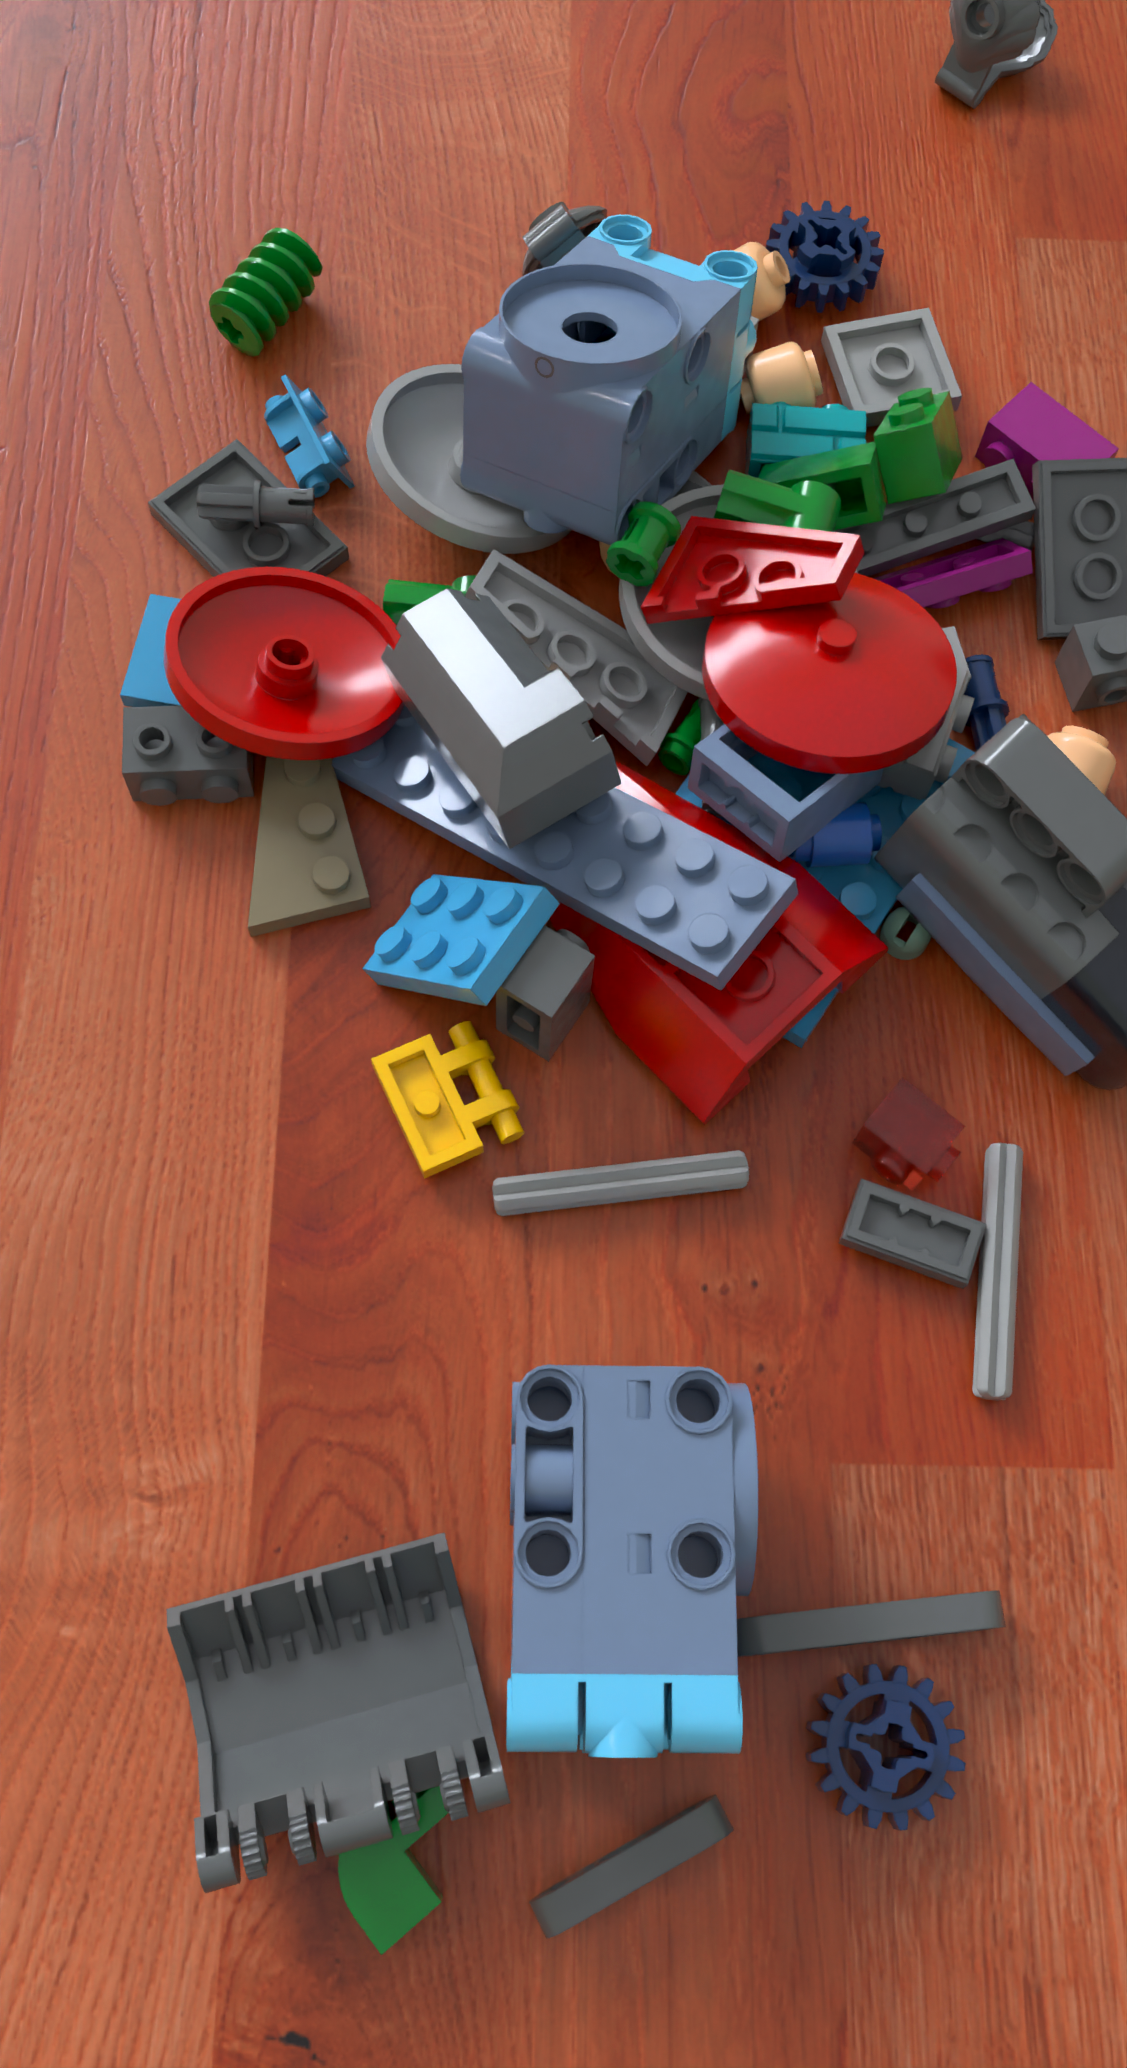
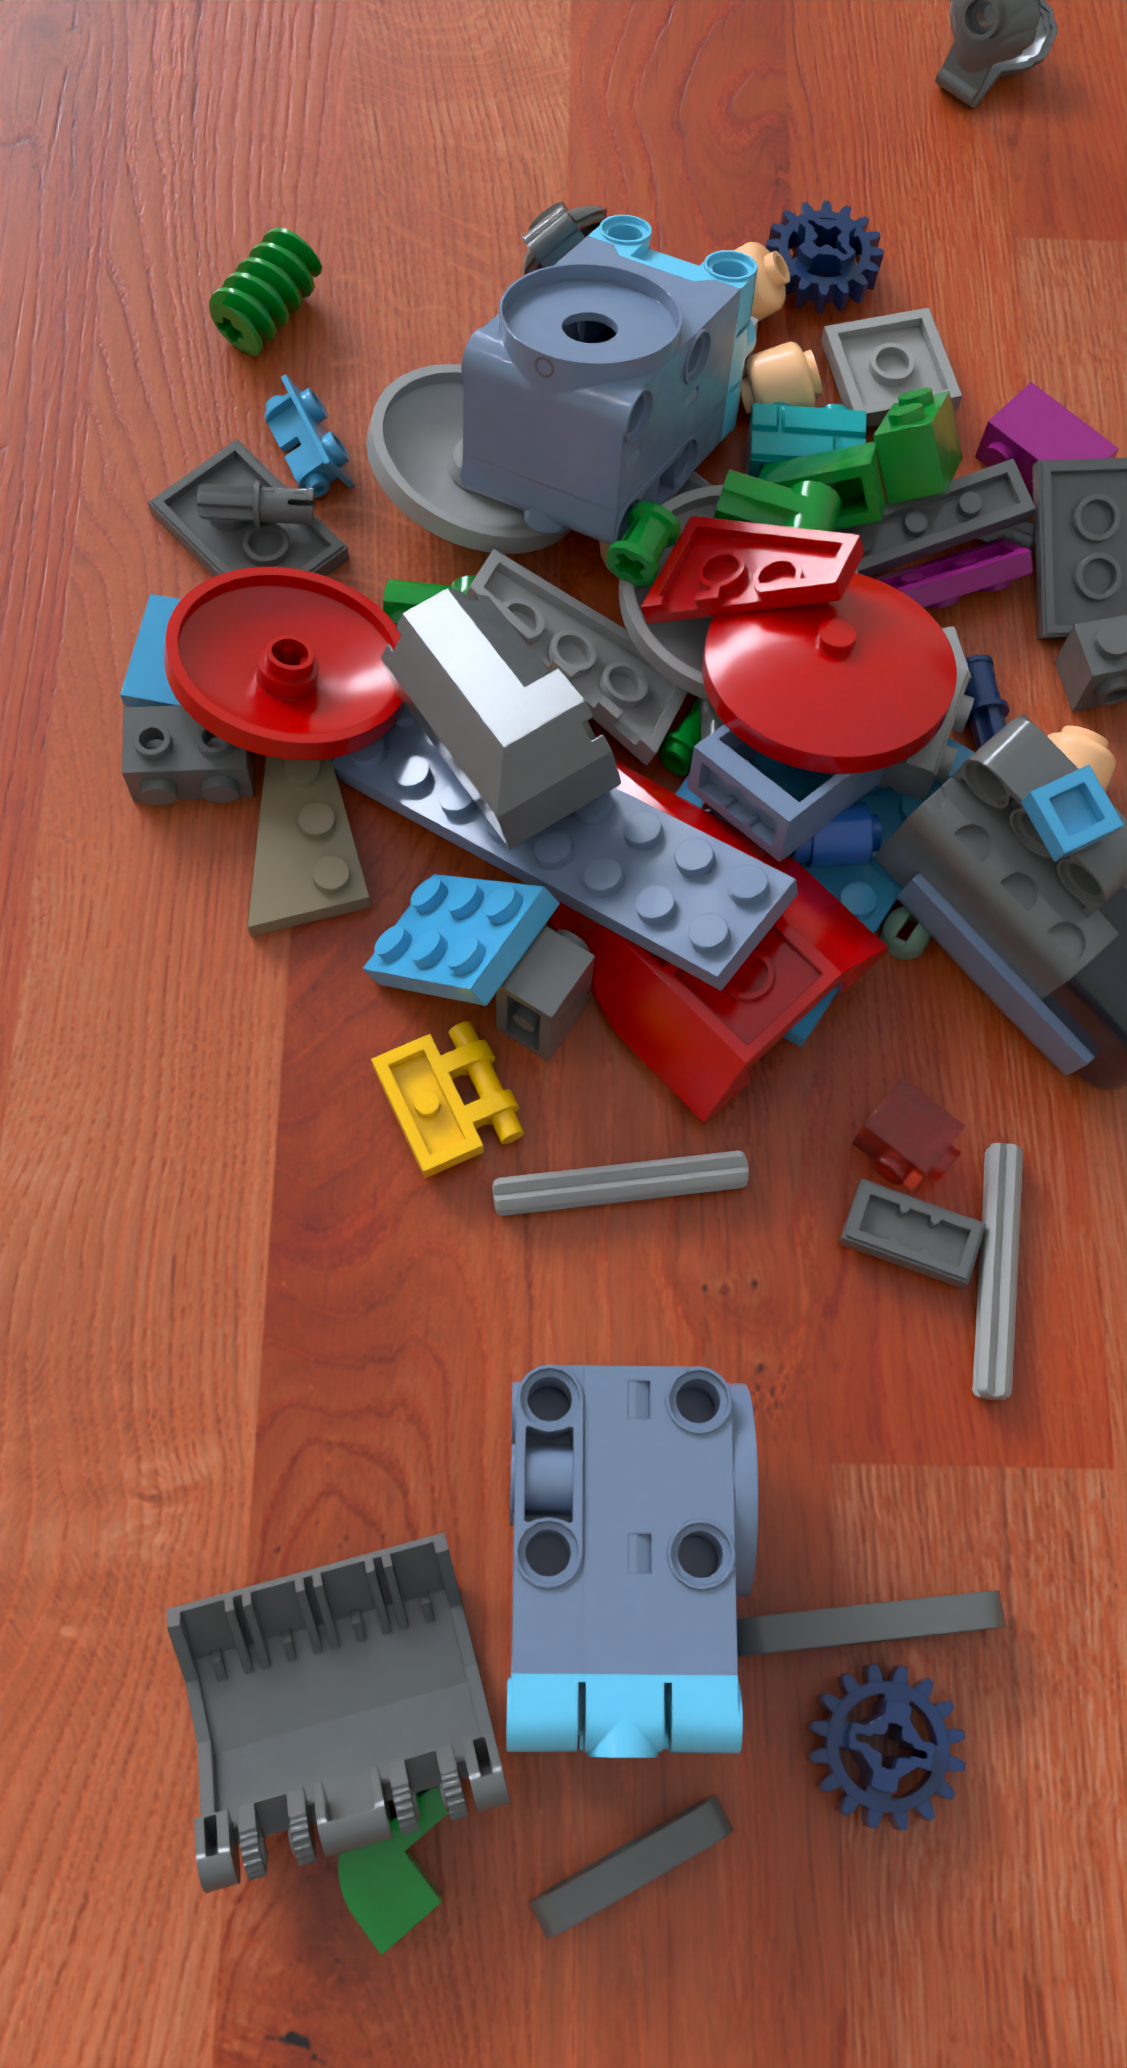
none -> dark azure plate [1021,765,1124,862]

